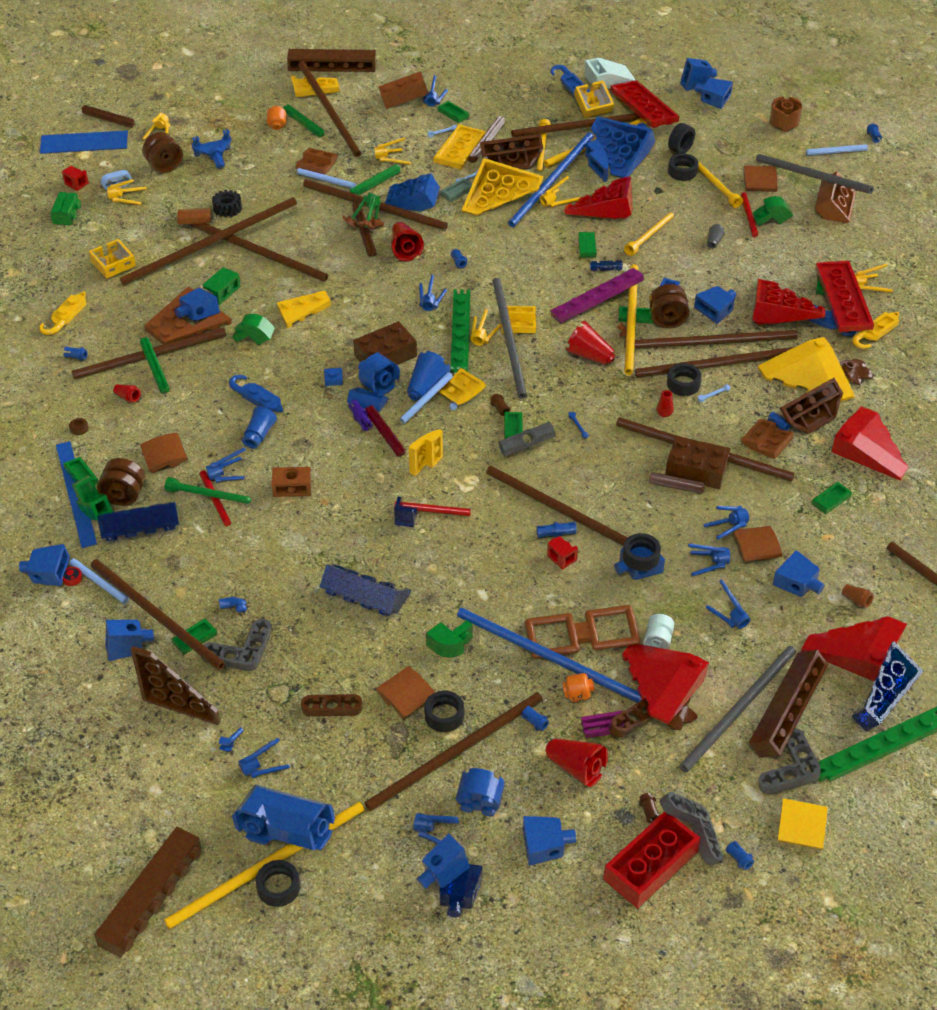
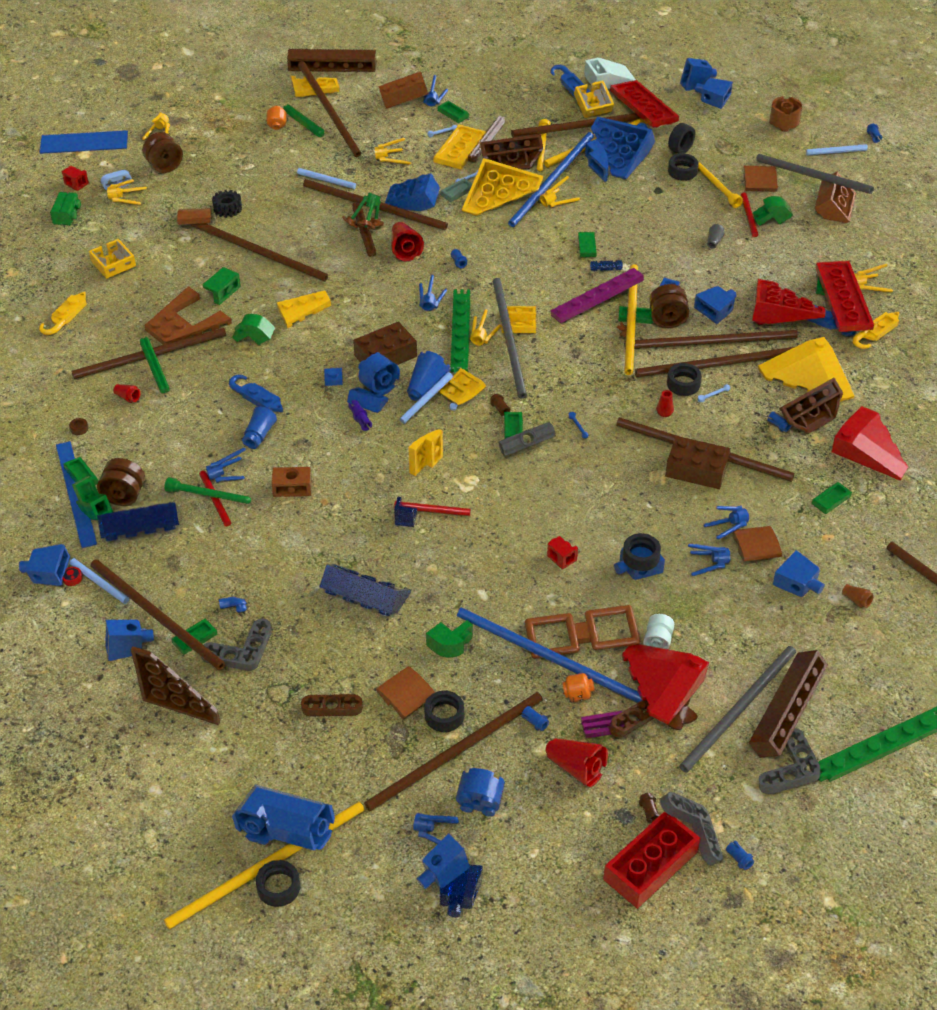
blue pin [63,346,88,361] -> none
reddish brown axle [81,105,135,128] -> none
reddish brown brick [94,826,202,958] -> none
reddish brown piece [119,197,297,285] -> none
dark orange slope [140,433,188,474] -> none
blue torso [175,287,220,320] -> none
blue axle [192,129,232,169] -> none
blue hand [219,727,244,751] -> none
blue plant [238,738,290,778] -> none
dark orange slope [296,148,338,175] -> none
green axle [350,164,401,195] -> none
dark red axle [365,405,406,457] -> none
reddish brown piece [486,465,628,546] -> none
blue torso [523,816,576,865] -> none
blue pin [536,521,577,538] -> none
red slope [564,176,633,219] -> none
red cone [565,321,616,365] -> none
yellow piece [624,212,674,256] -> none
reddish brown axle [649,472,705,493] -> none
blue plant [706,579,751,629] -> none
dark orange slope [741,419,794,459] -> none
yellow slope [777,798,828,850] -> none
red slope [801,616,907,683] -> none
reddish brown plate [840,359,873,385] -> none
clear blue wedge [851,641,924,732] -> none

